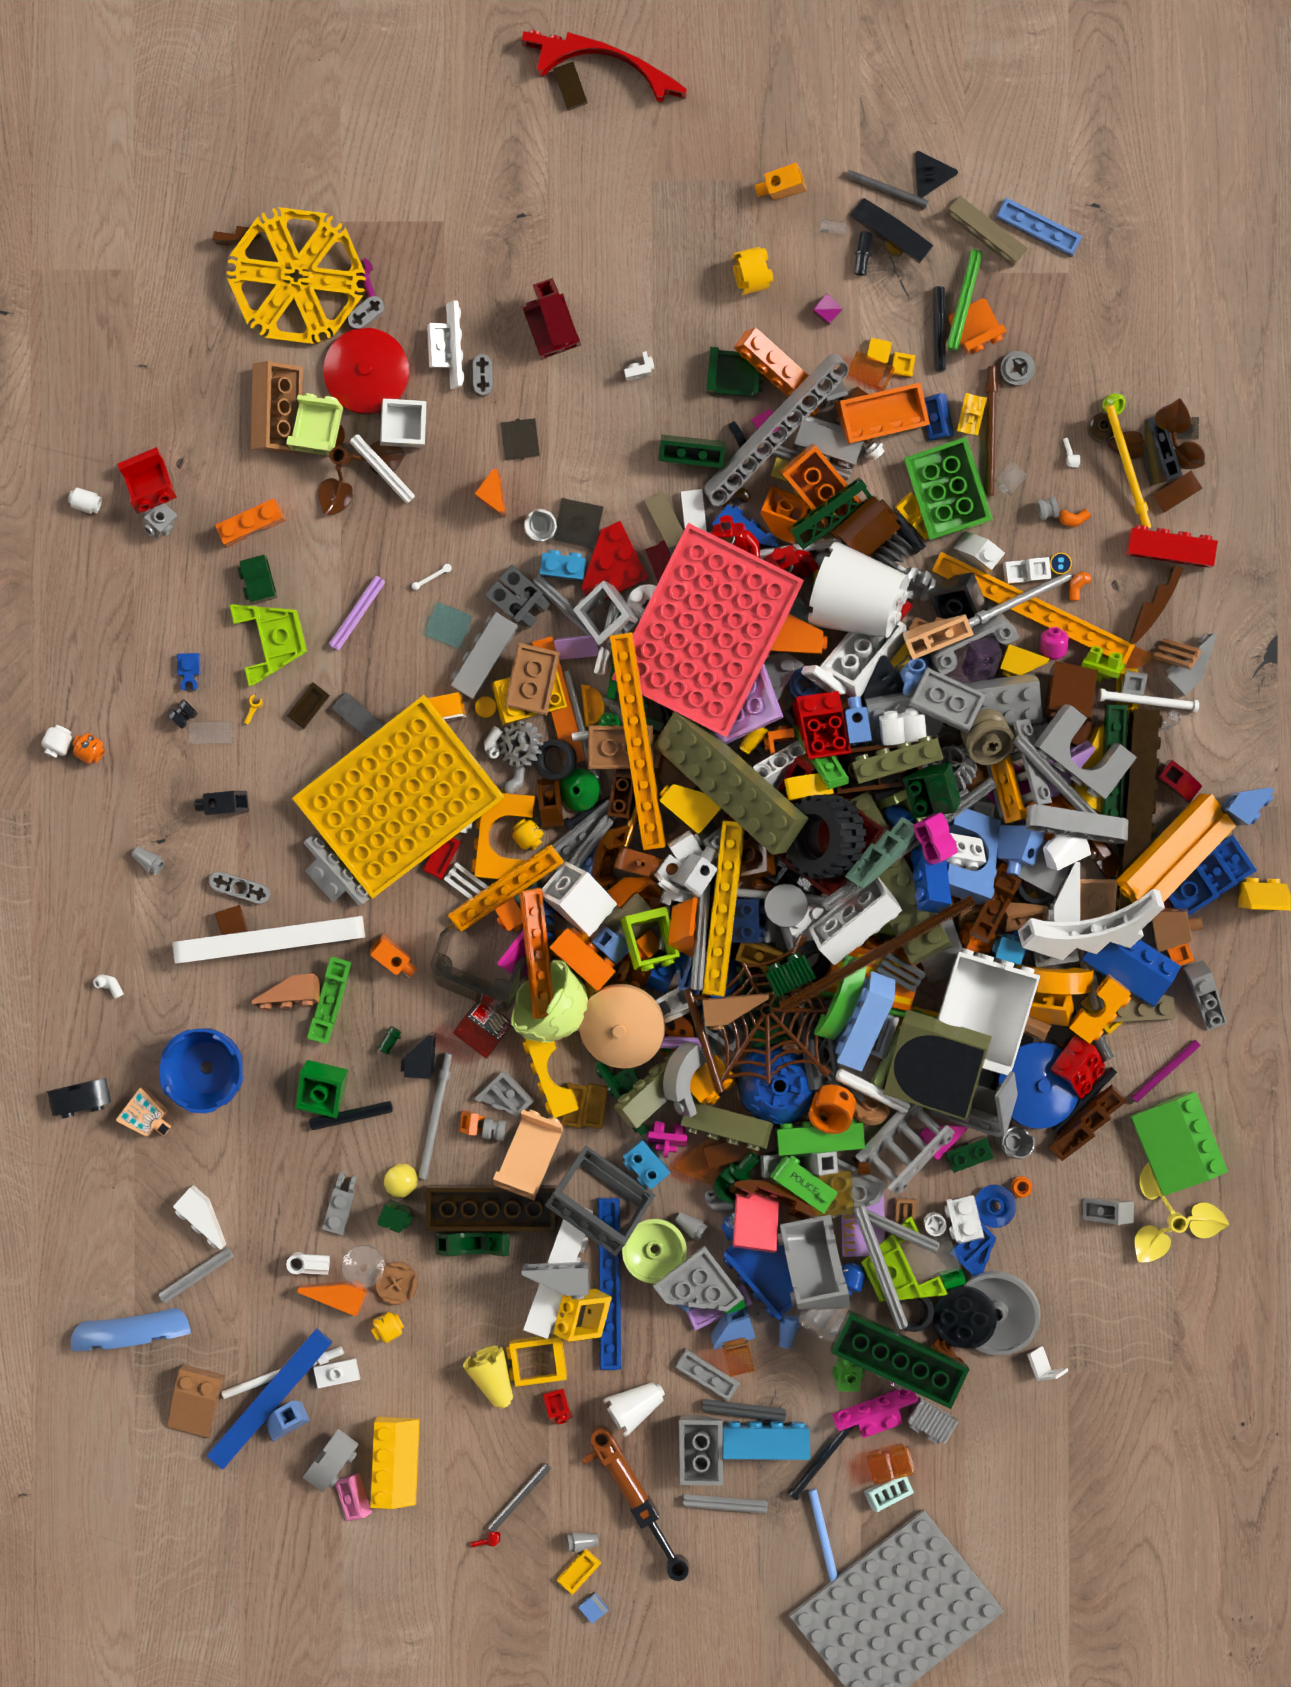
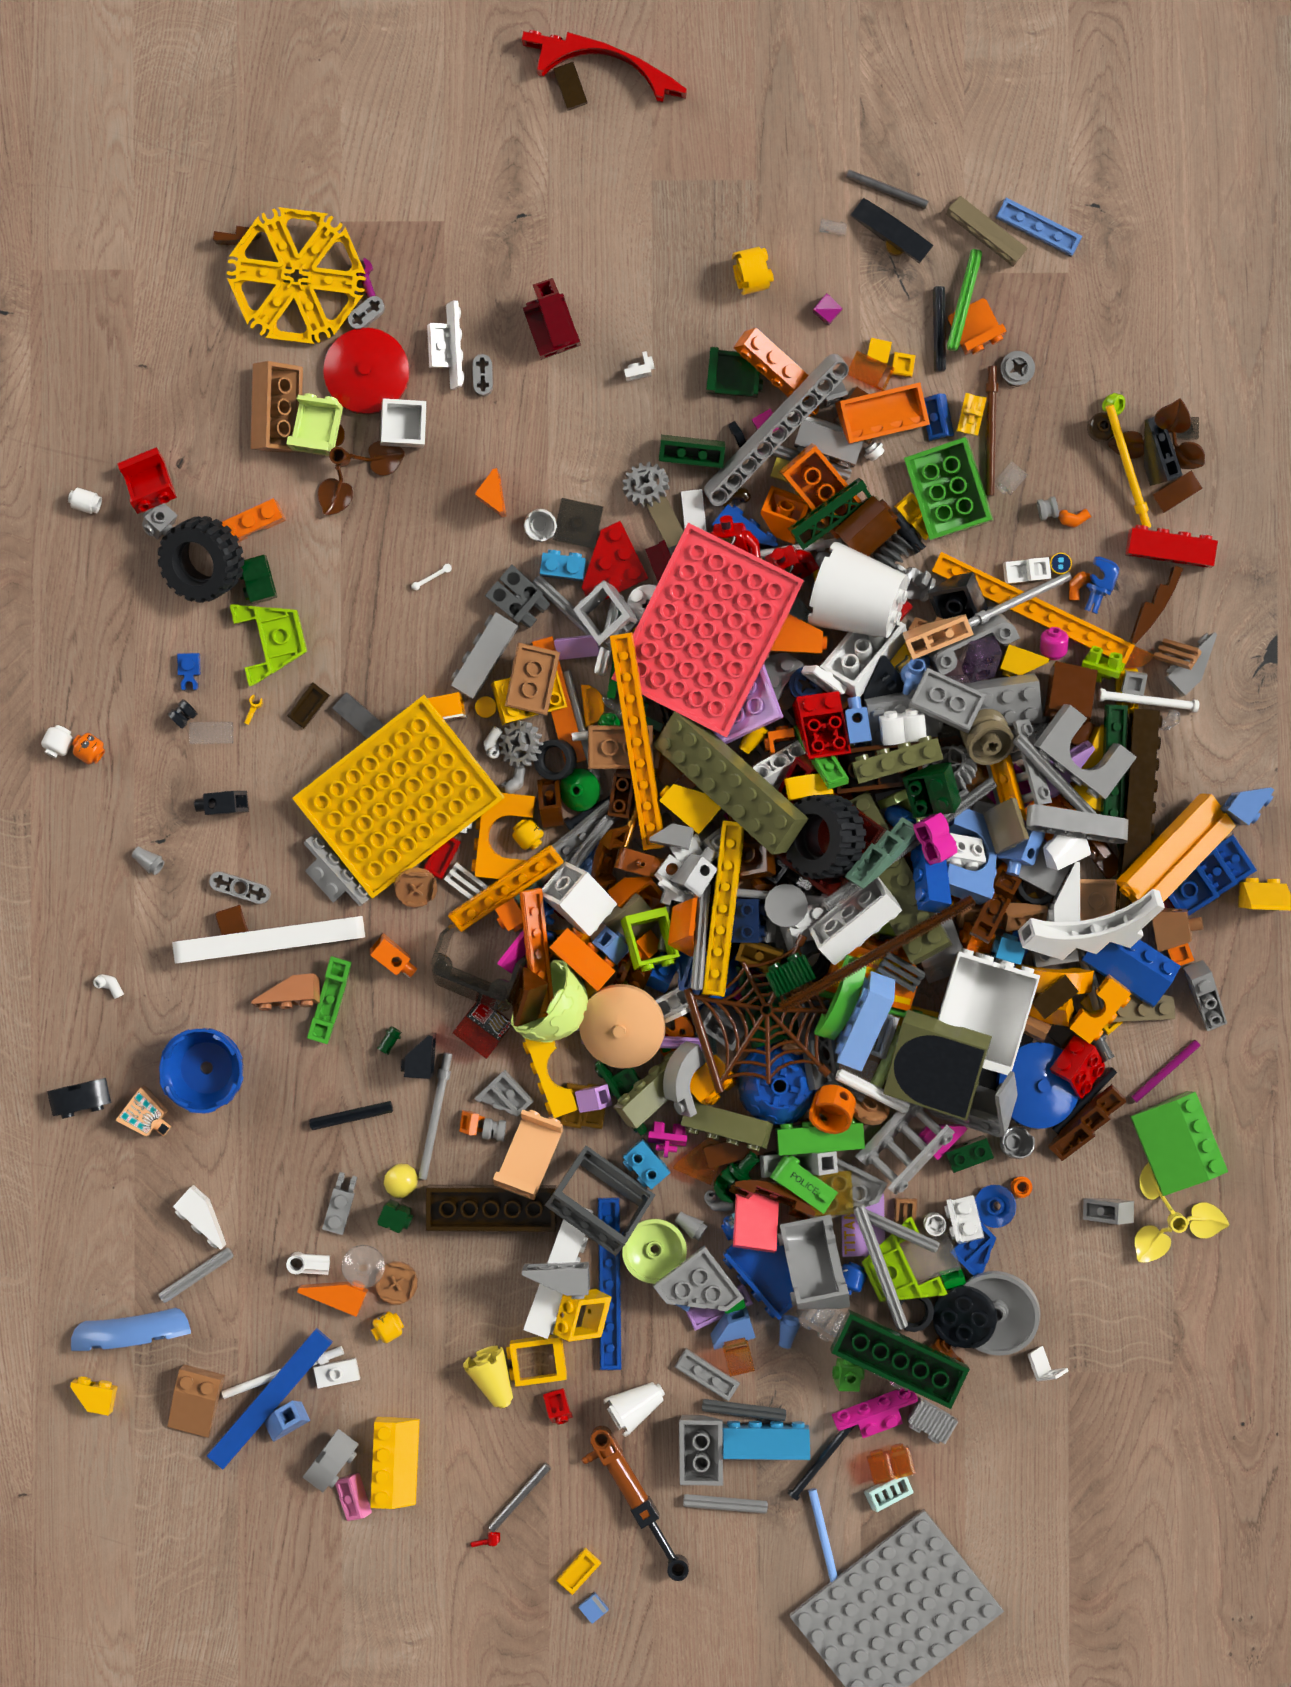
green slope [295,1060,348,1118] -> none
lavender axle [329,576,385,650] -> none
white axle [350,434,415,503] -> none
clear light blue piece [425,602,472,648] -> none
dark green arch [436,1231,510,1257] -> none
clear smoke piece [500,418,540,460] -> none
light grey cone [567,1532,599,1554] -> none
medium nougat slope [703,993,769,1030] -> none
light orange torso [755,163,807,200] -> none
reddish brown hand [852,1157,870,1175] -> none
black axle [853,231,872,276] -> none
black piece [915,151,958,198] -> none
white slope [953,531,1005,574] -> none
white hand [1063,438,1080,467] -> none
dark red slope [1155,760,1202,803] -> none
none -> yellow slope [70,1376,117,1416]
none -> black tyre [158,516,244,603]
none -> medium nougat tile [394,867,437,908]
none -> reddish brown slope [512,967,549,1027]
none -> lavender brick [575,1084,612,1113]
none -> light grey gear [623,462,670,508]
none -> light grey tile [649,824,694,850]
none -> dark tan slope [983,798,1029,854]
none -> dark brown tile [1032,974,1079,1019]
none -> blue piece [1084,557,1120,614]

